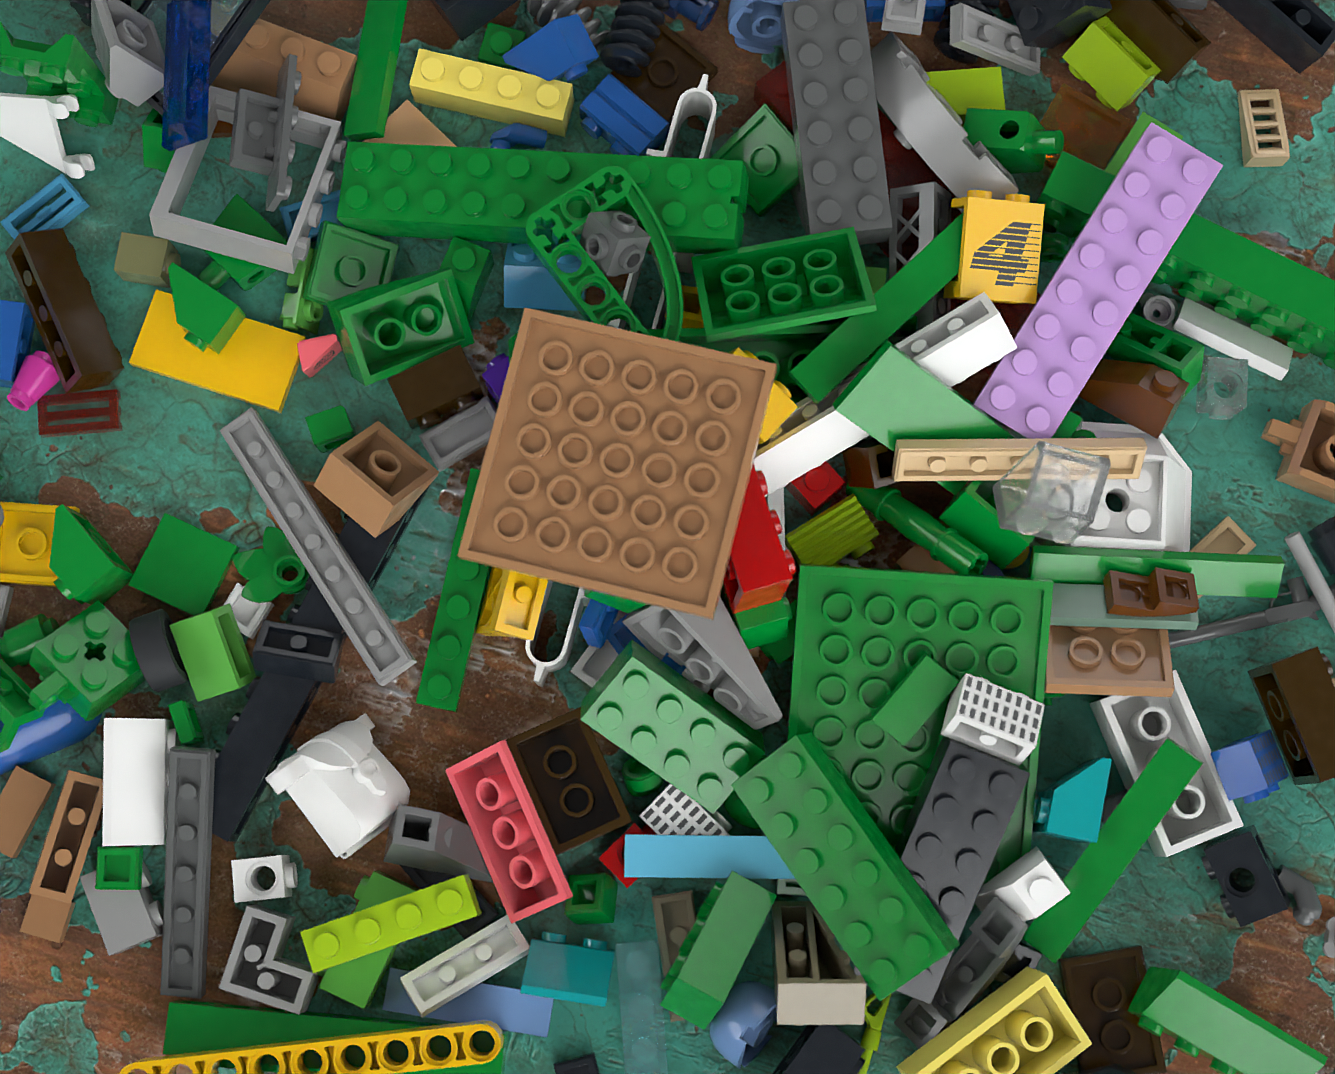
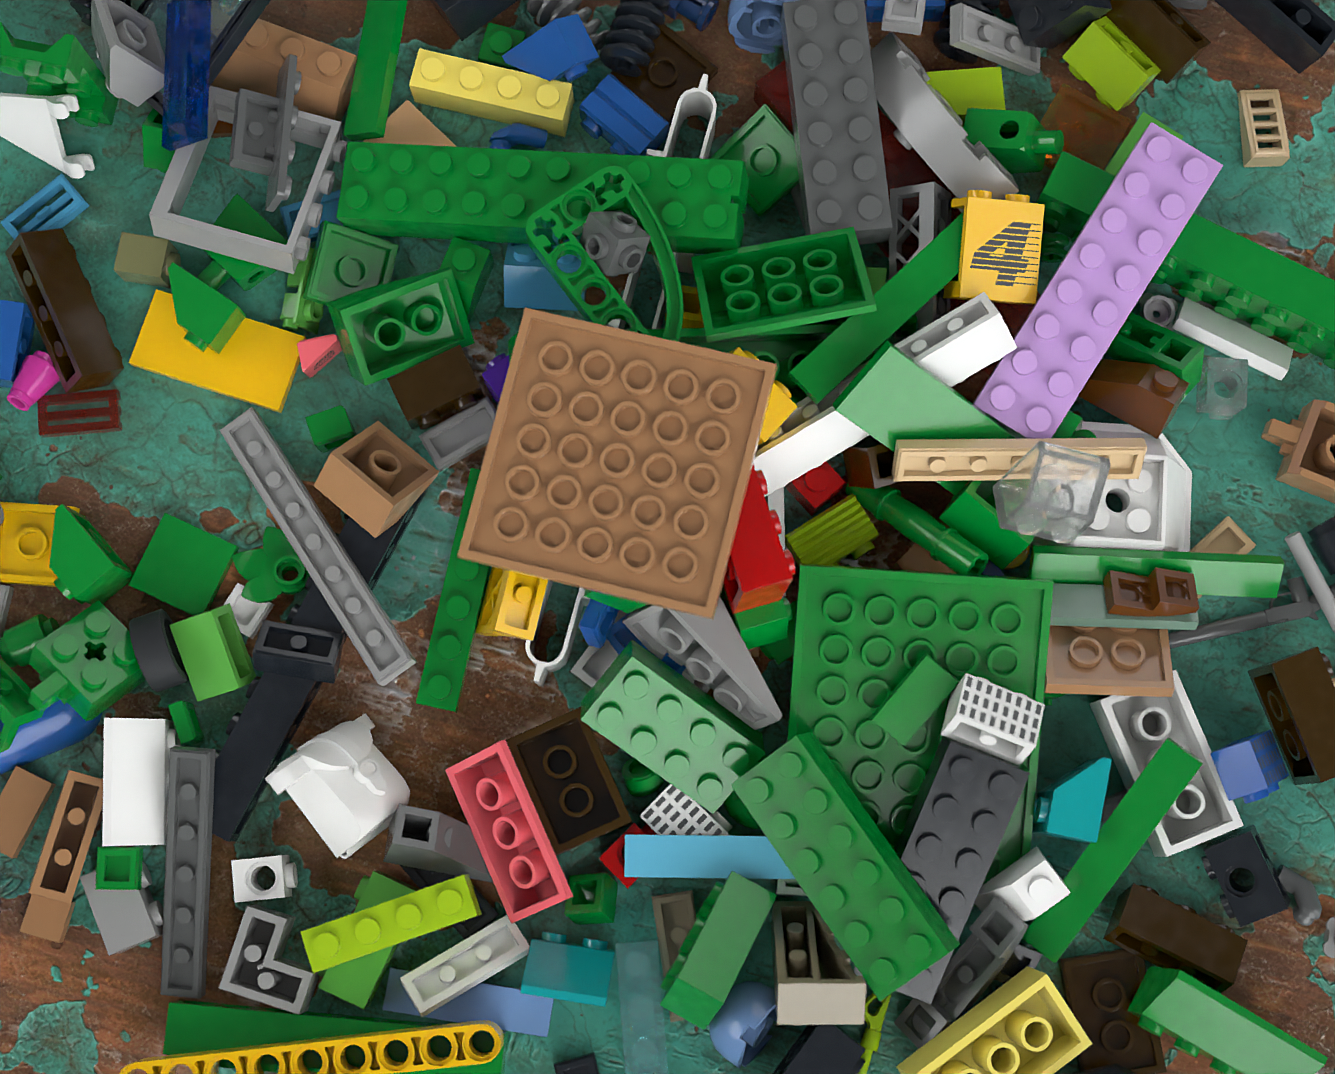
none -> dark brown brick [1103,883,1248,994]

